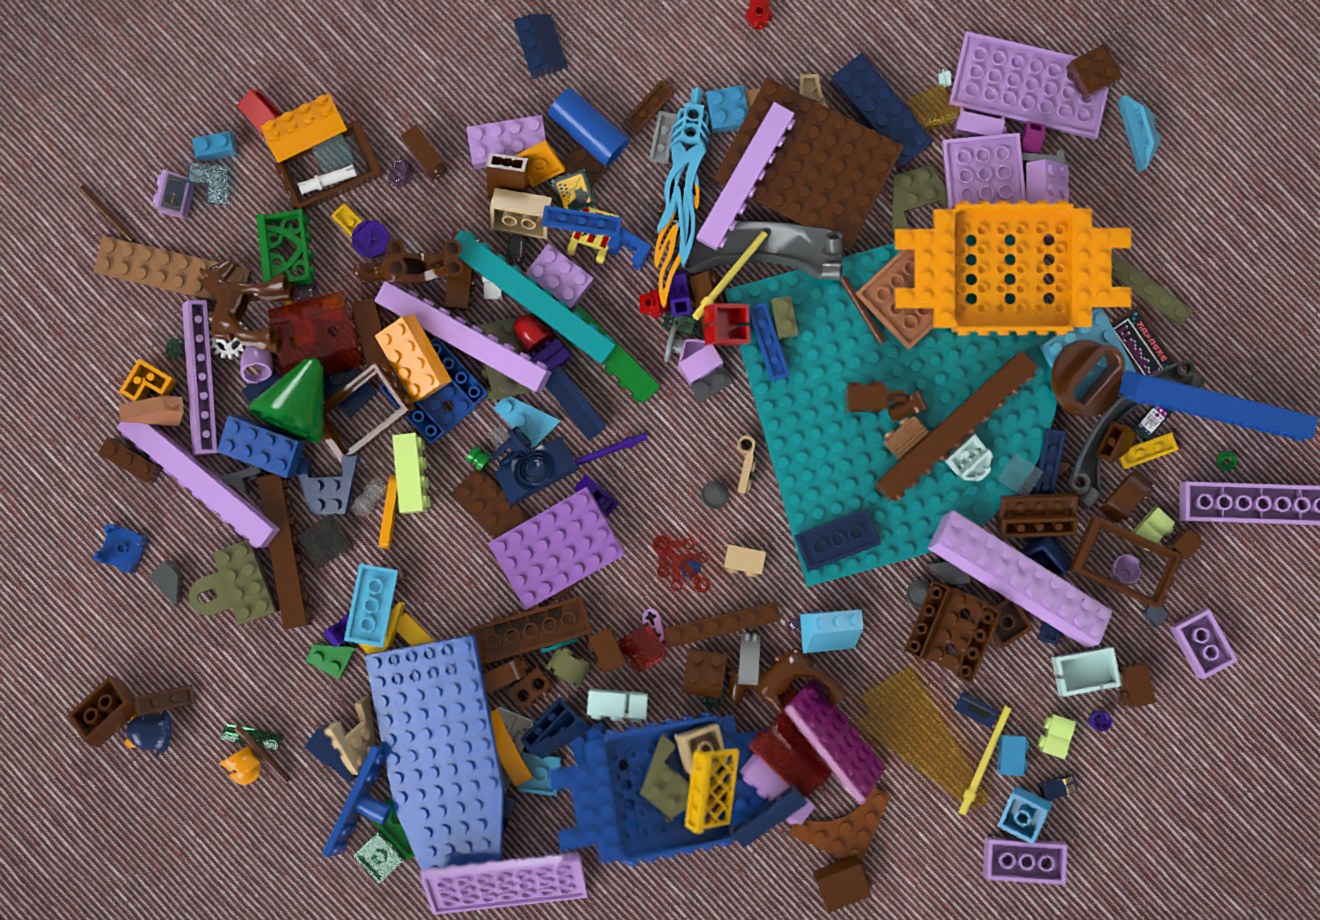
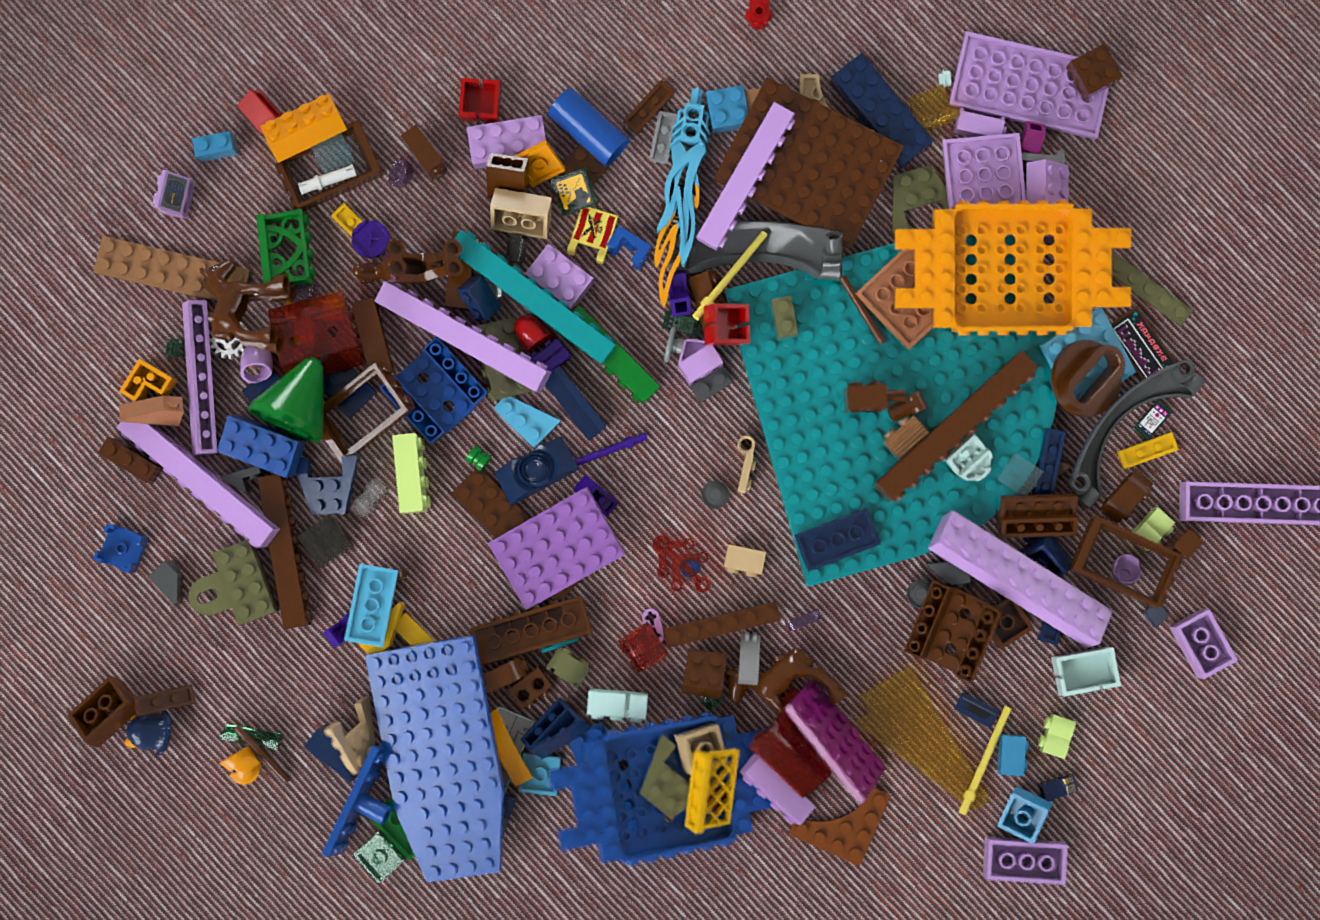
reddish brown bar [78,185,136,243] -> none
clear light blue plate [187,163,227,205] -> none
green wing [306,643,357,679] -> none
light orange brick [375,314,452,403] -> none
light orange beam [379,474,398,550] -> none
lavender plate [420,853,588,915] -> none
clear plate [487,424,510,450] -> none
dark blue piece [490,426,532,469] -> none
dark blue slope [513,14,568,80] -> none
blue plate [542,205,622,238] -> none
reddish brown brick [587,626,627,673] -> none
red brick [639,289,670,318] -> none
dark blue panel [730,784,807,848] -> none
blue plate [749,302,790,382] -> none
medium azure slope [800,610,863,653] -> none
reddish brown brick [812,854,873,913] -> none
dark purple wheel [1088,711,1112,732] -> none
reddish brown slope [1095,421,1137,463] -> none
medium azure wedge [1117,95,1161,173] -> none
reddish brown brick [1117,662,1156,708] -> none
blue brick [1119,370,1319,442] -> none
green piece [1217,450,1237,470] -> none
none -> dark blue brick [457,275,501,321]
none -> red piece [458,78,502,123]

